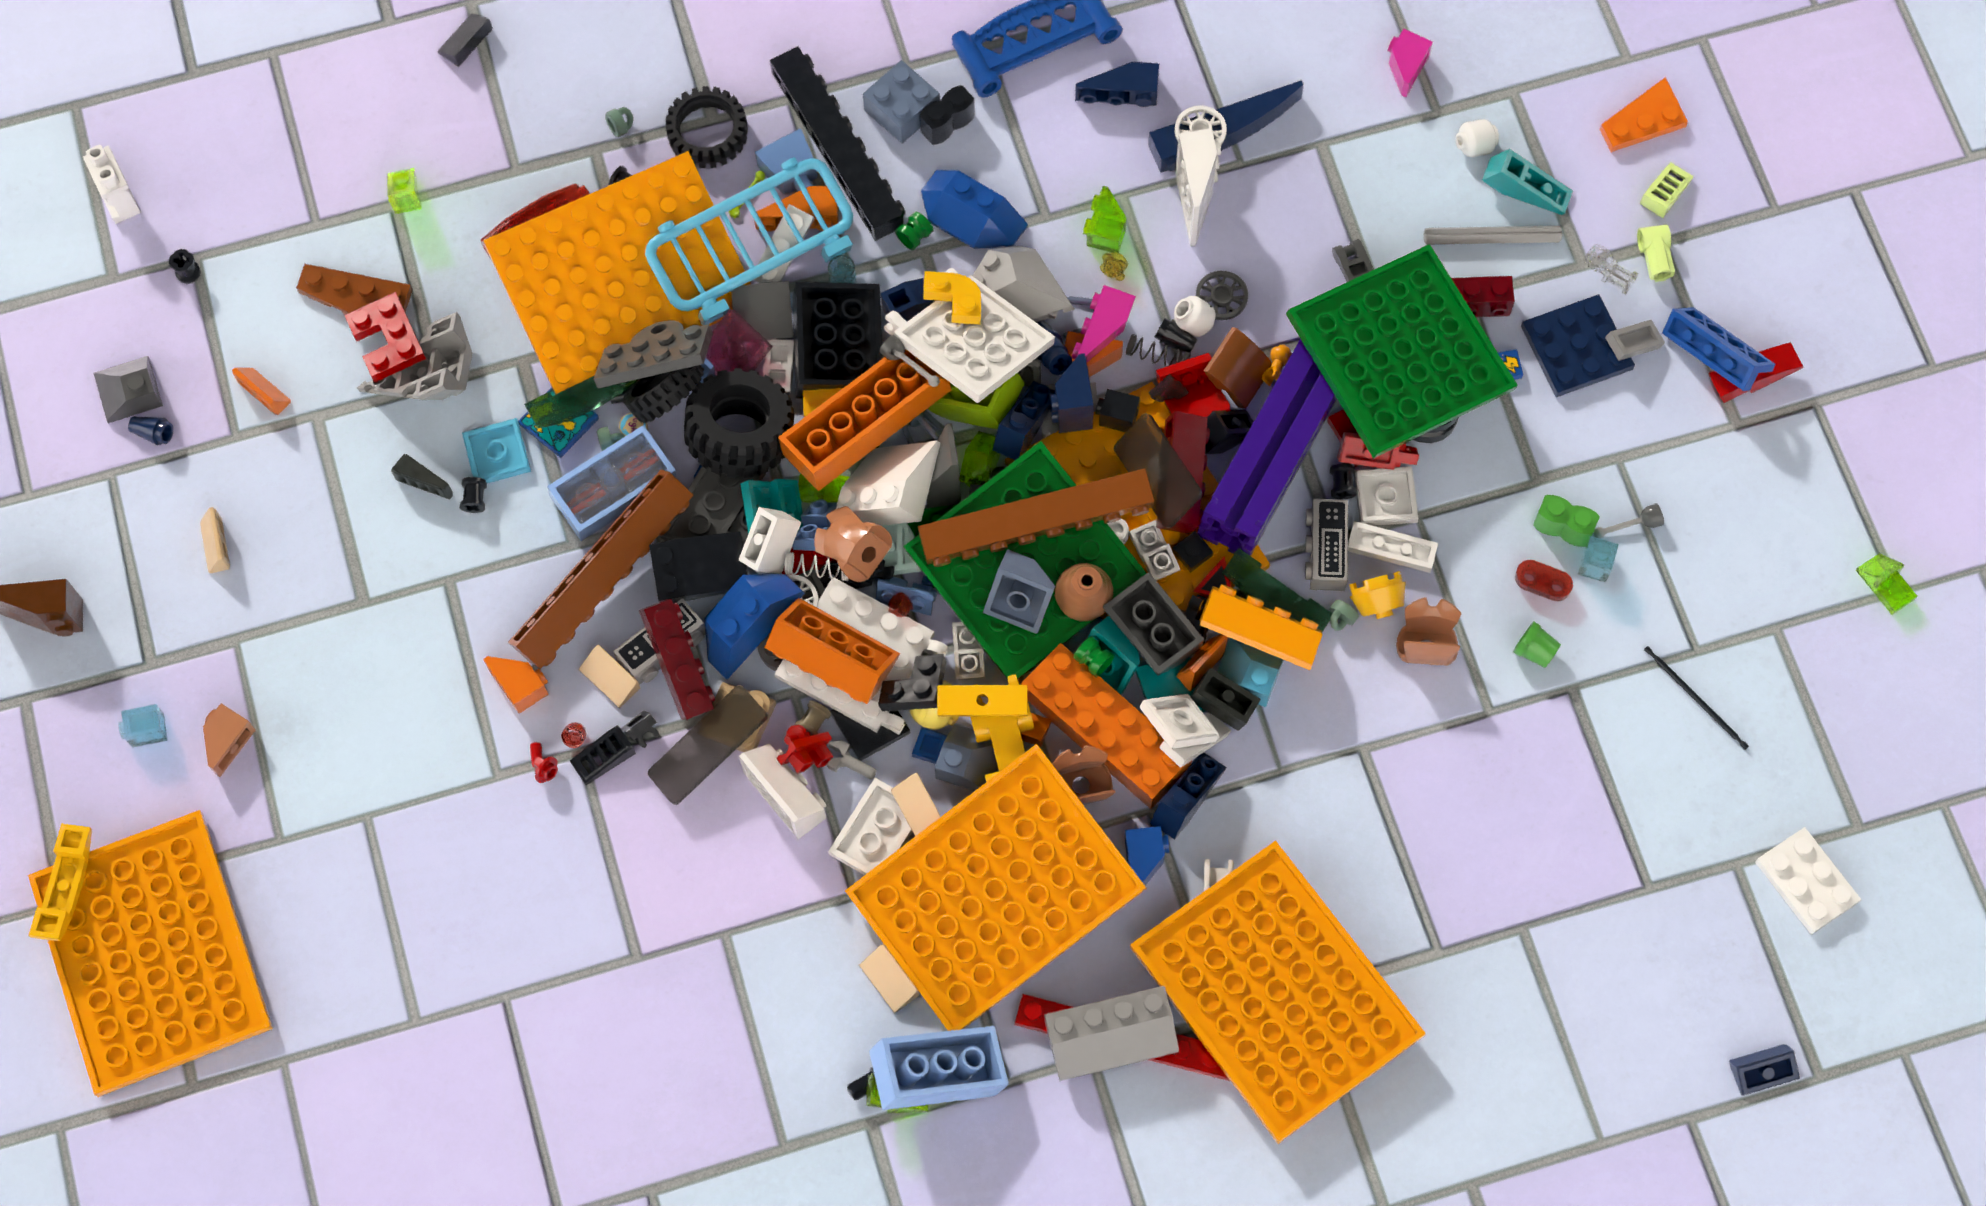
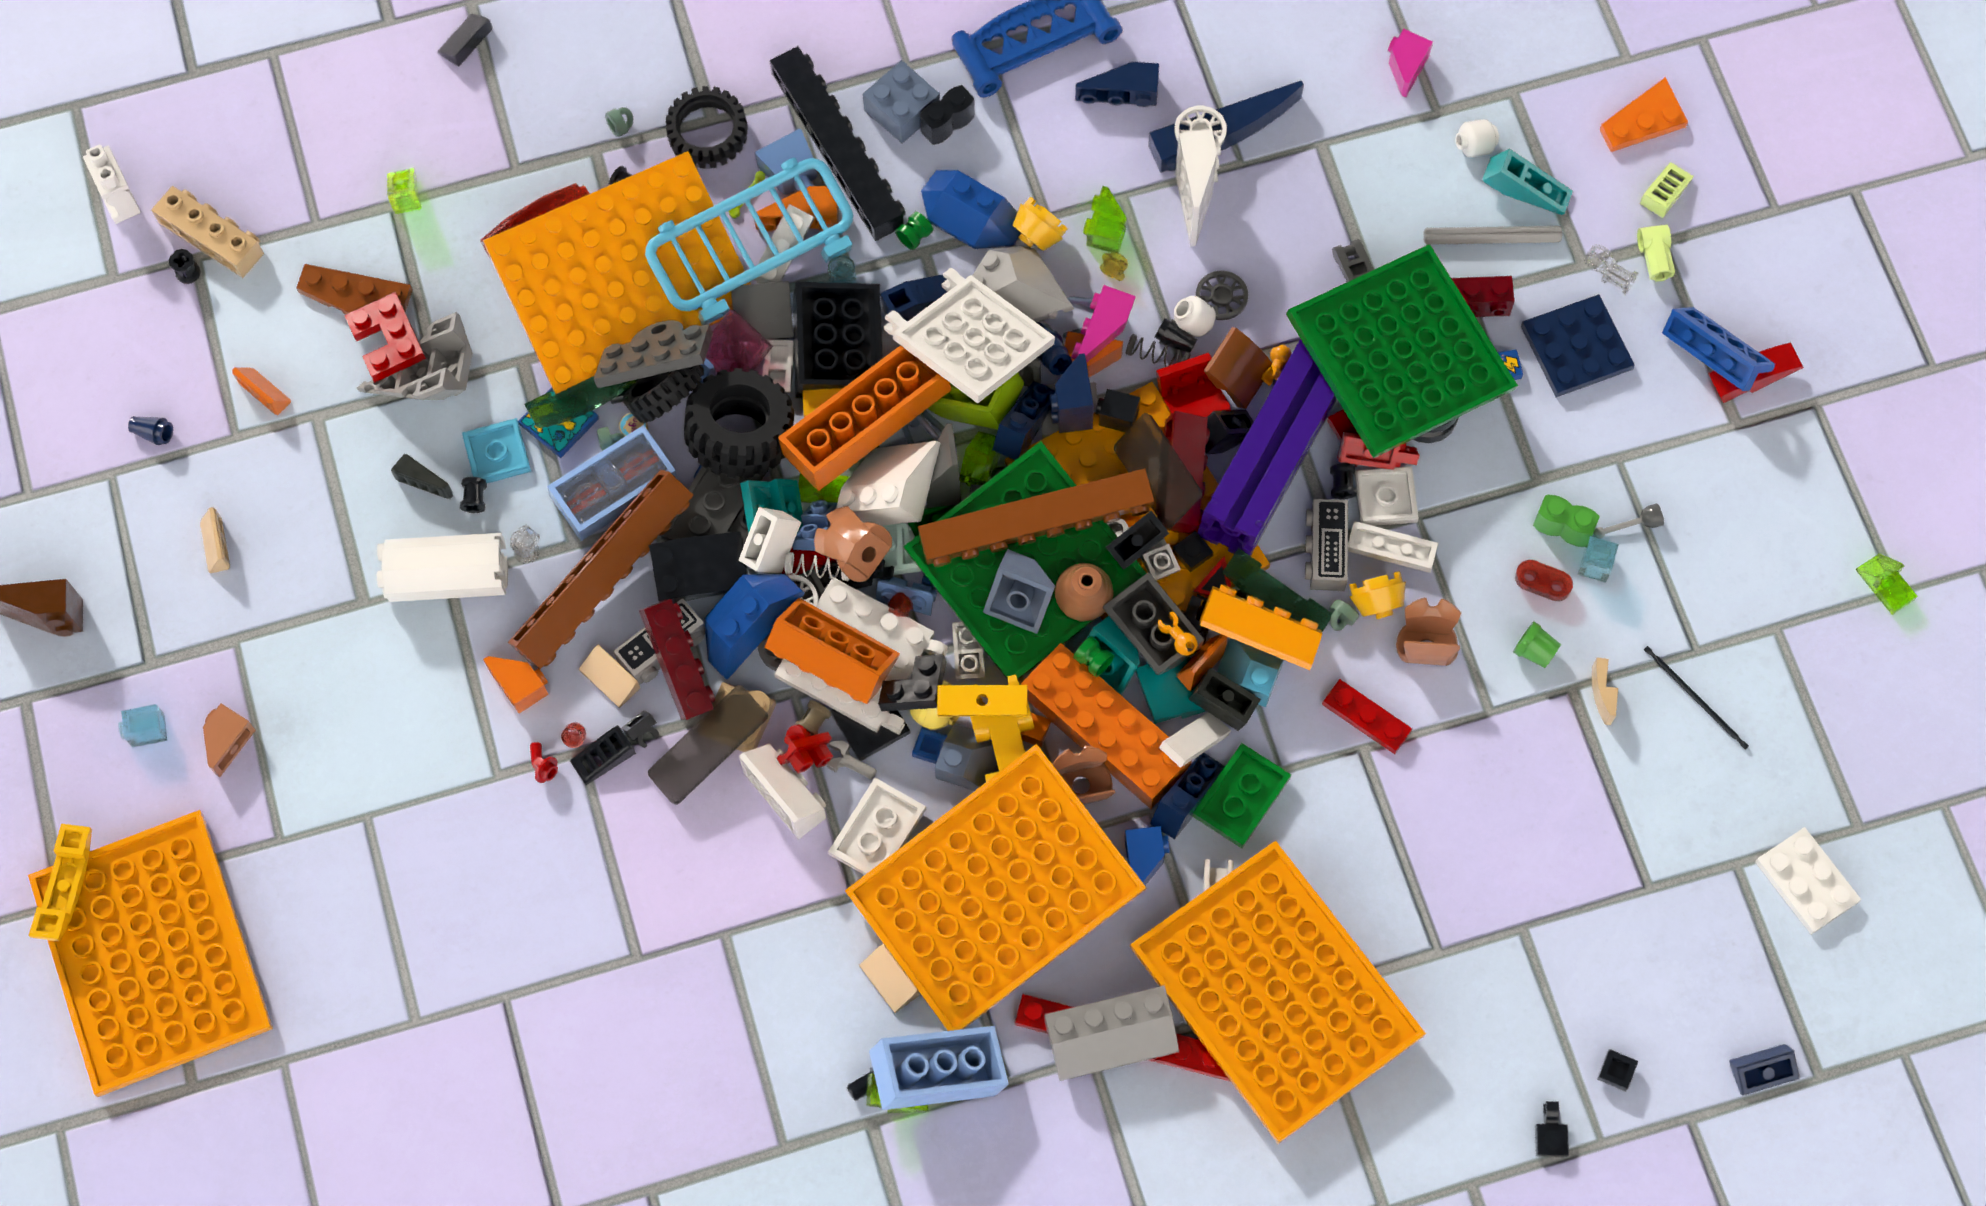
dark grey slope [94,356,163,423] -> none
hinge [880,335,940,387] -> none
tan slope [891,772,941,836] -> none
yellow plate [923,271,981,325] -> none
white tile [1140,694,1219,749] -> none
clear smoke tile [1148,374,1189,402] -> none
light grey tile [1605,320,1665,361] -> none
none -> tan brick [151,186,264,278]
none -> white brick [377,533,508,602]
none -> clear connector [510,525,540,564]
none -> yellow cone [1012,197,1068,251]
none -> black slope [1106,510,1170,570]
none -> light orange arm [1158,611,1198,656]
none -> green plate [1192,743,1291,849]
none -> red plate [1322,679,1413,755]
none -> black plate [1535,1101,1569,1157]
none -> tan slope [1591,657,1618,725]
none -> black plate [1597,1049,1638,1092]

